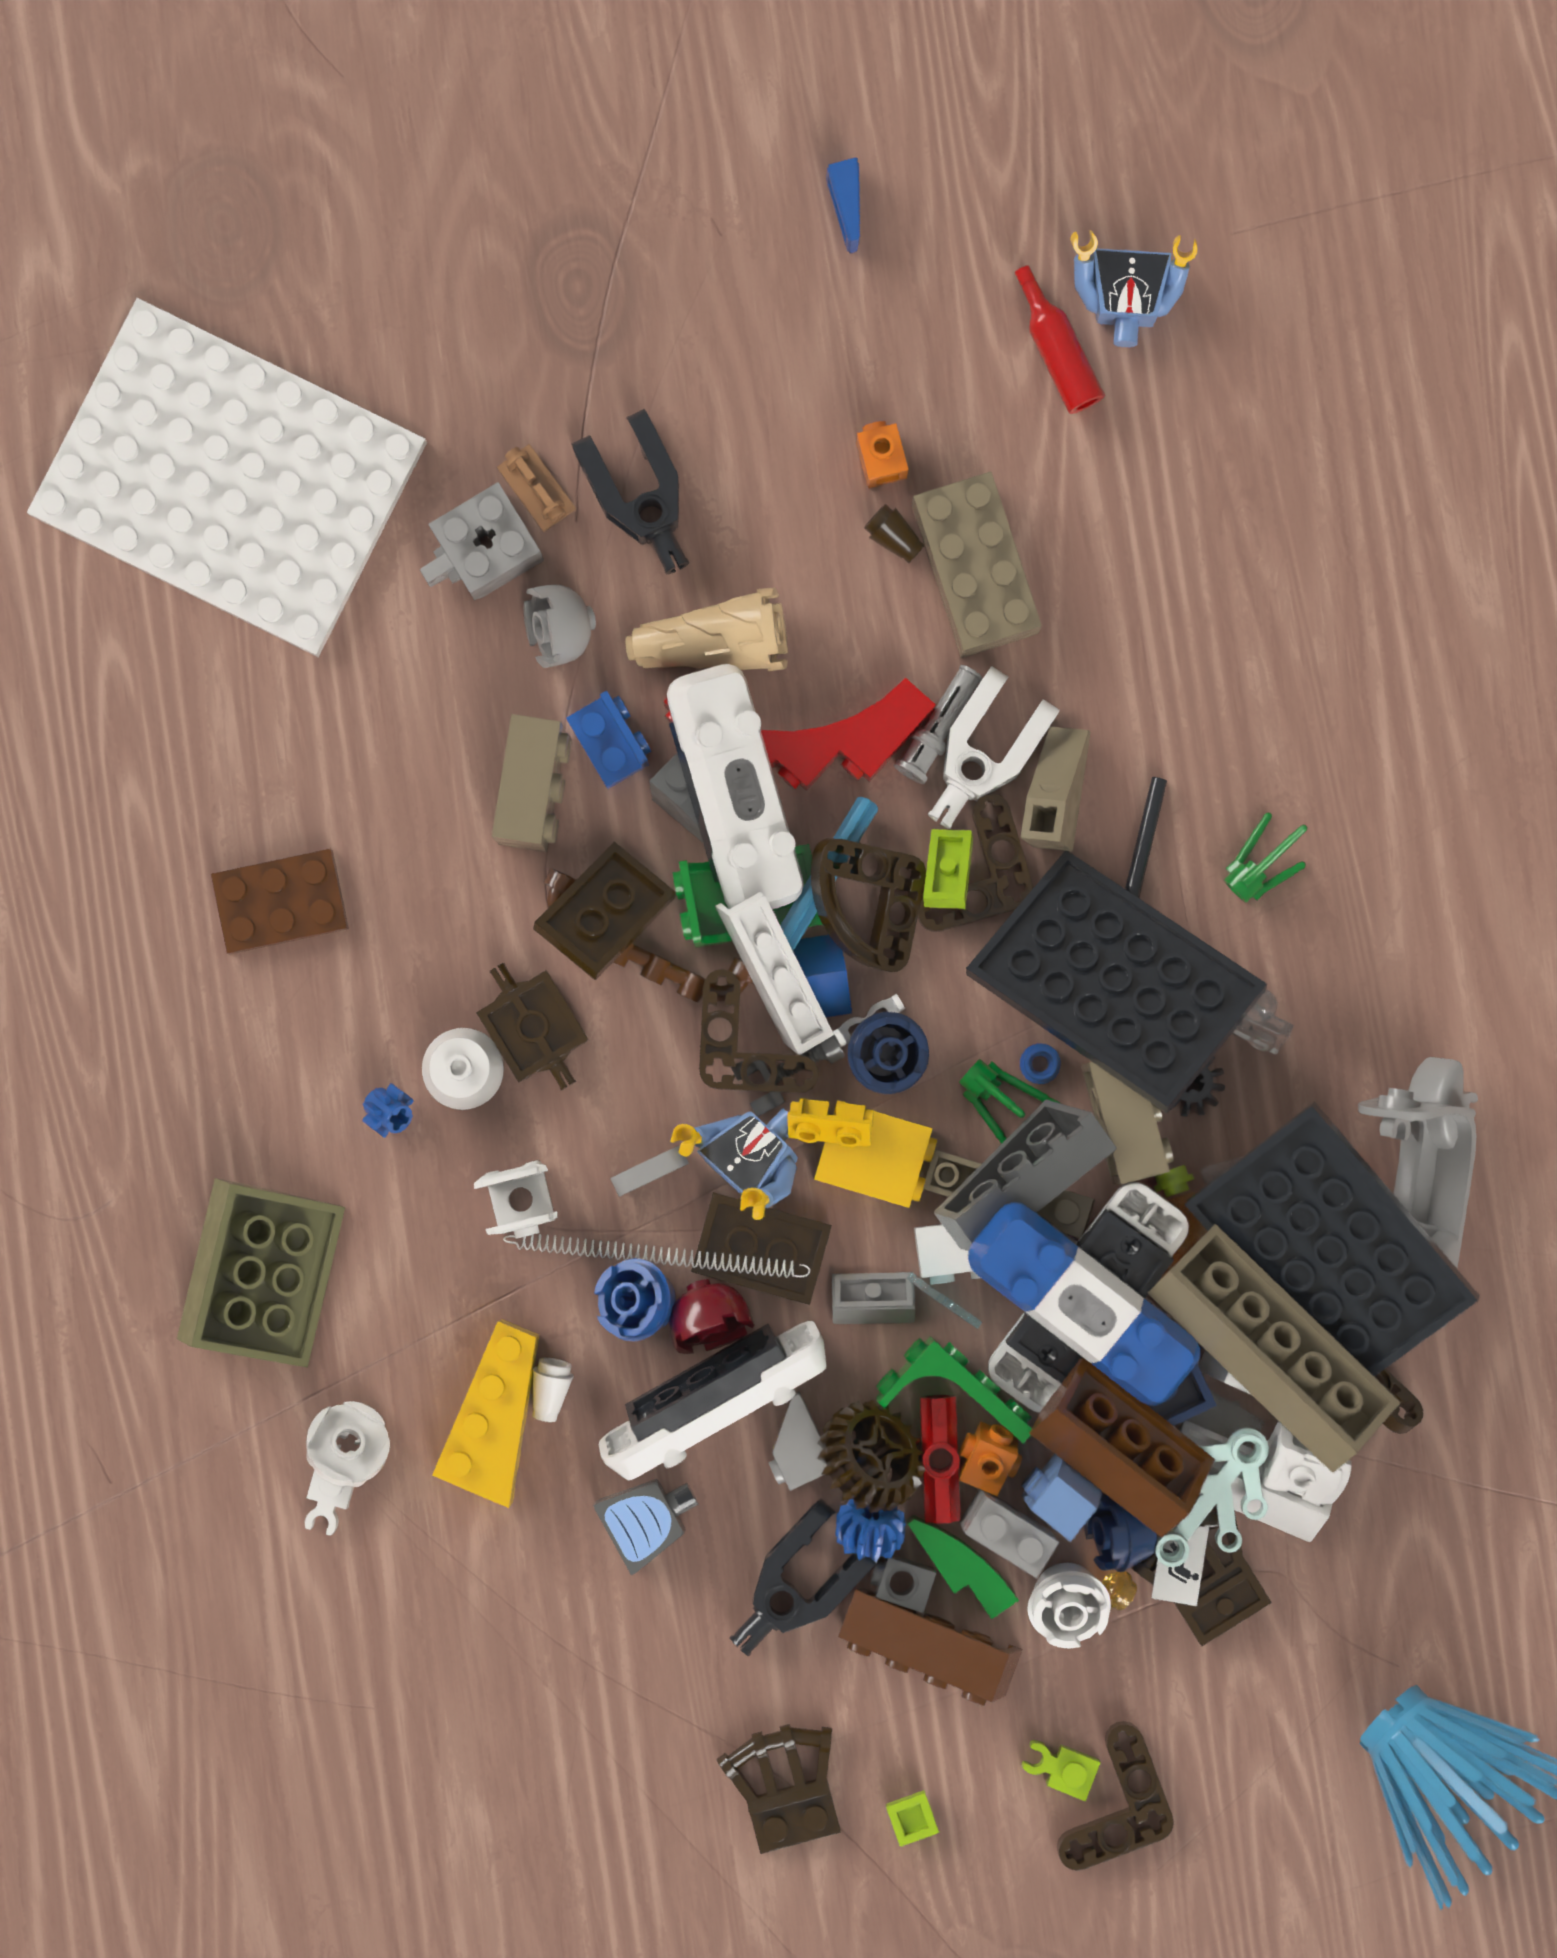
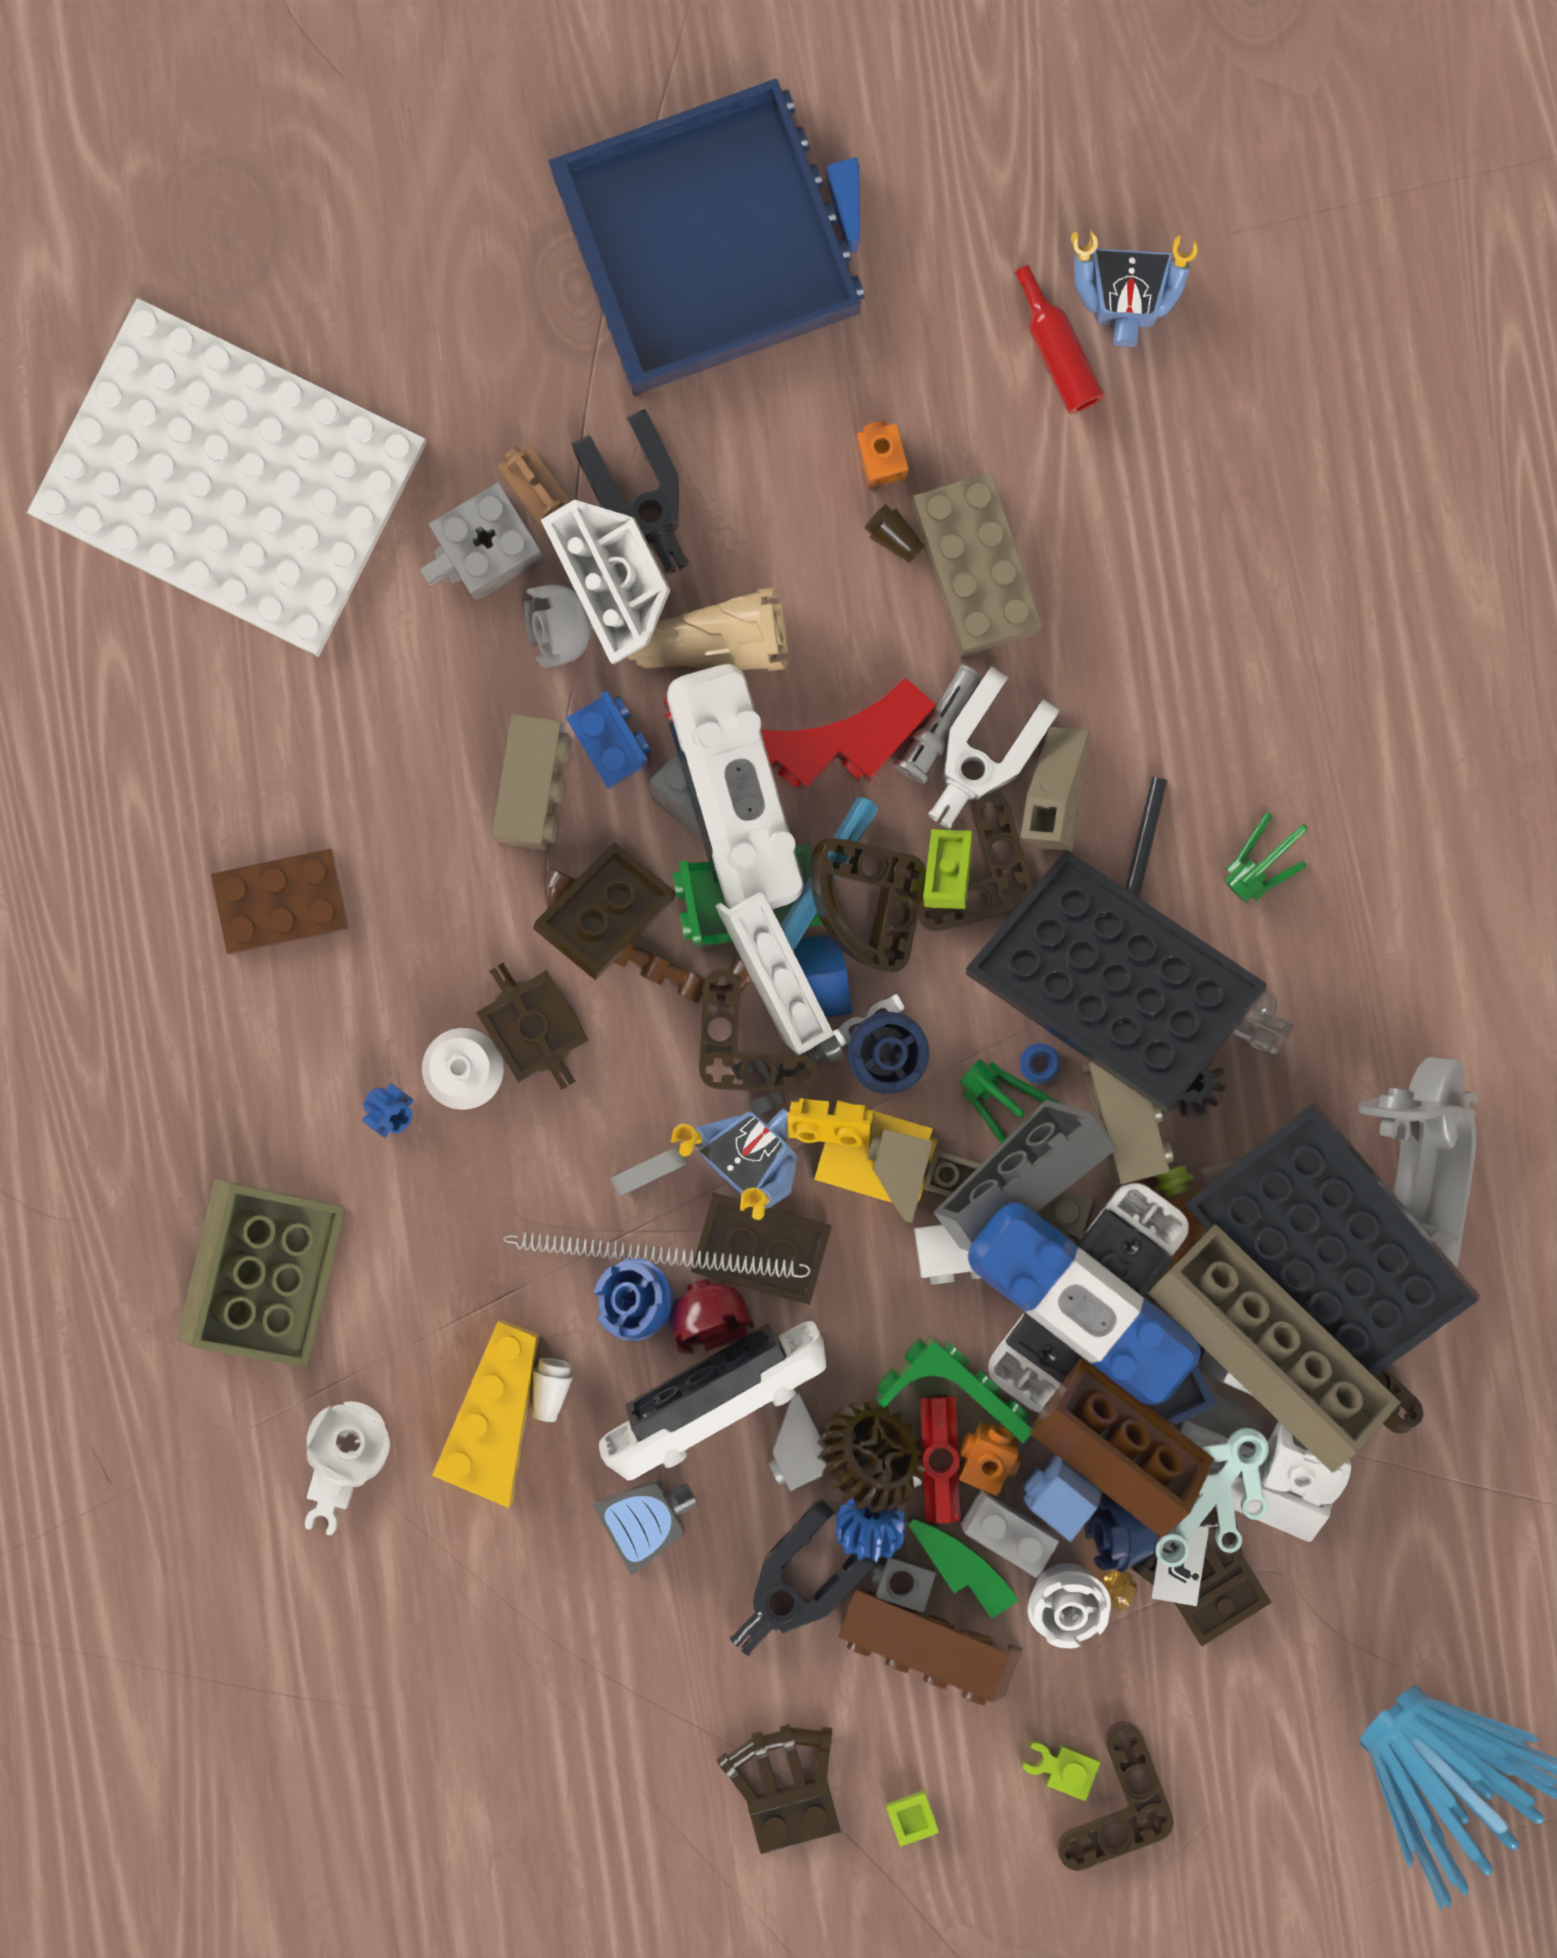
white piece [474,1160,557,1239] -> none
light grey slope [832,1272,915,1324] -> none
clear light blue piece [907,1271,982,1329] -> none
none -> white wedge [541,500,670,664]
none -> dark blue panel [548,78,865,396]
none -> dark tan slope [867,1129,933,1223]

